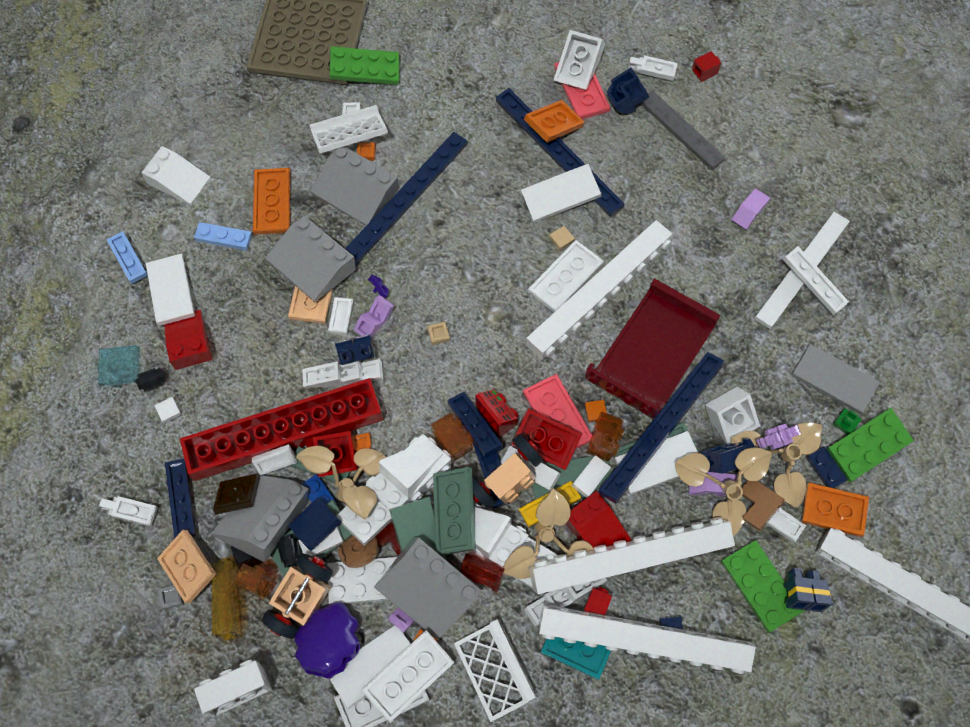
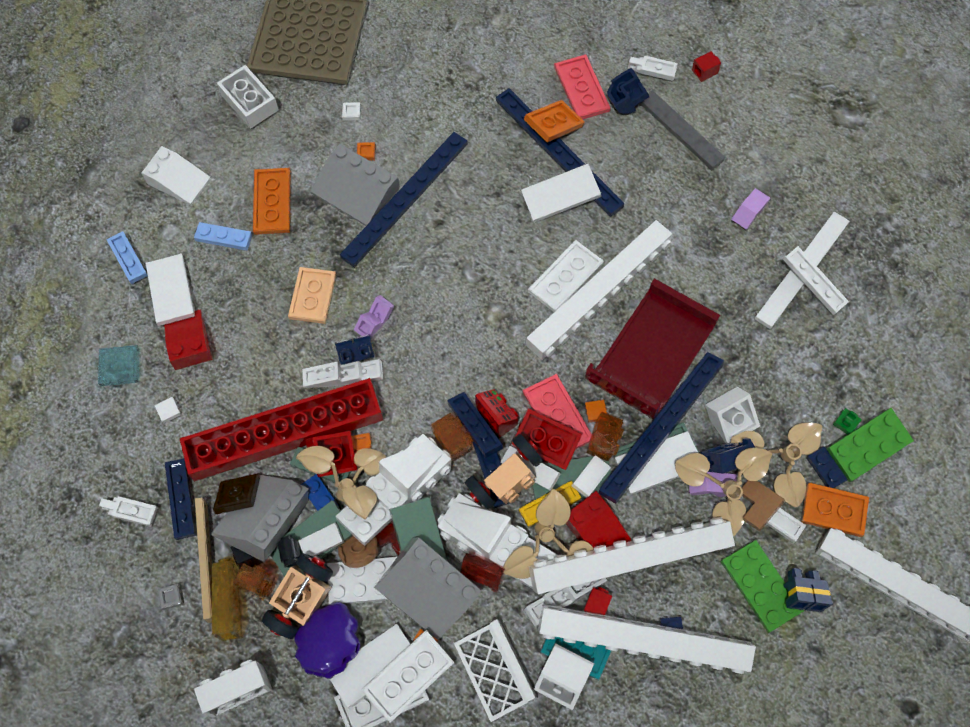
black brick [135,368,166,392] -> none
light nougat tile [157,529,216,604] -> none
white tile [252,444,297,475] -> none
light grey slope [265,216,356,303] -> none
dark blue tile [288,497,341,551] -> none
white fence [309,105,388,153] -> none
white tile [328,297,354,335] -> none
bright green plate [330,46,399,85] -> none
dark purple piece [368,274,389,298] -> none
lavender tile [388,608,415,633] -> none
tan tile [427,322,450,345] -> none
sand green tile [433,467,476,556] -> none
tan tile [549,226,575,250] -> none
white slope [554,30,605,90] -> none
lavender gear [757,424,801,450] -> none
light grey tile [791,344,880,415] -> none
none -> tan tile [195,497,216,623]
none -> white brick [217,65,279,129]
none -> white slope [534,644,594,710]

